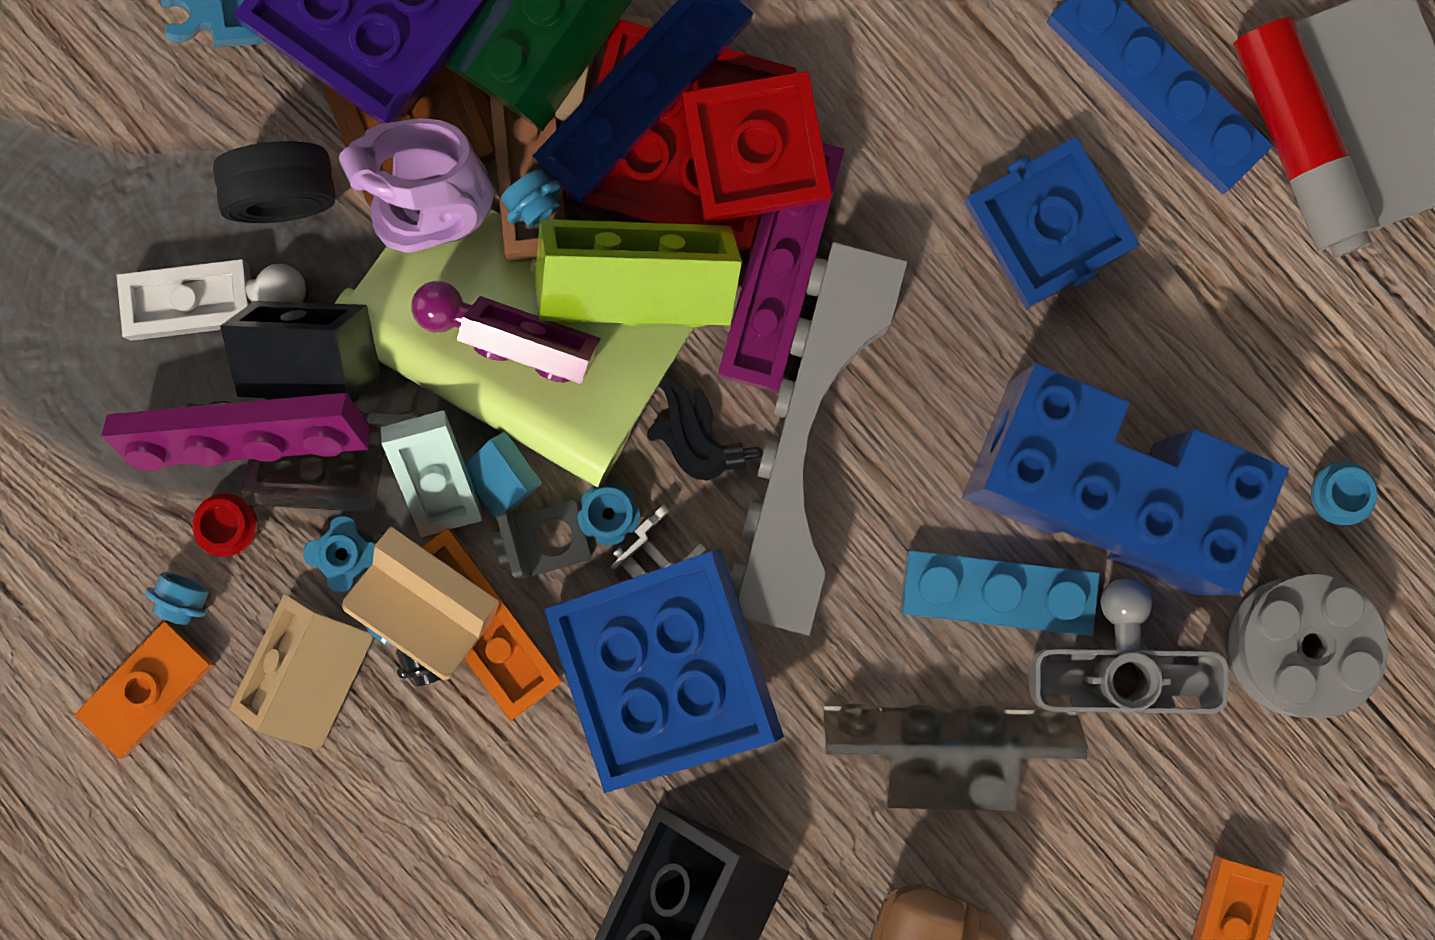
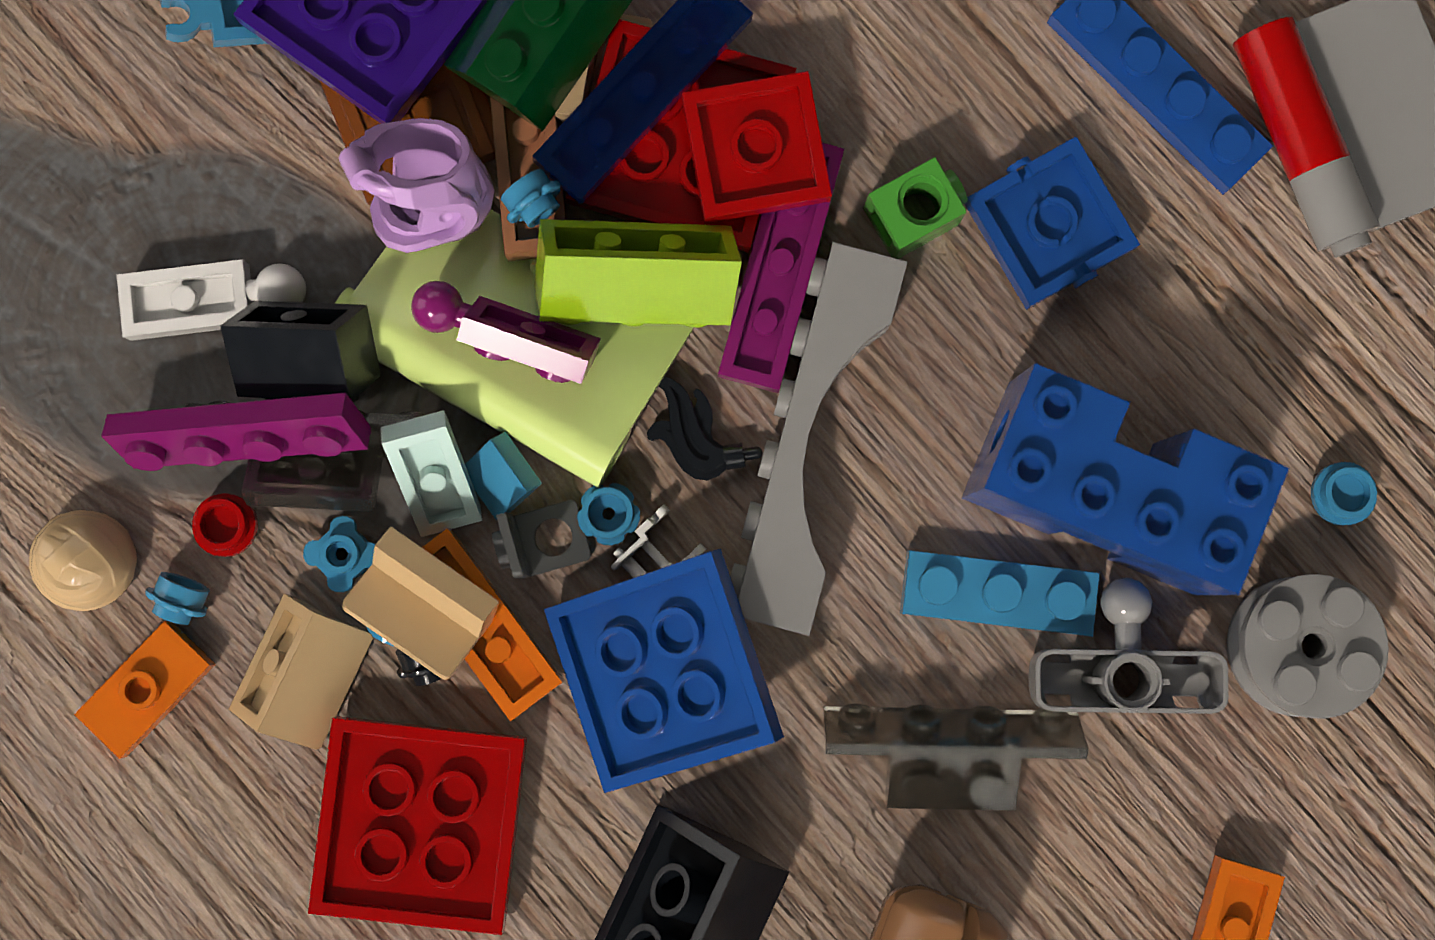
black tyre [213,141,336,223] -> none
none -> tan piece [29,510,137,611]
none -> red plate [308,716,527,935]
none -> bright green brick [863,157,968,259]

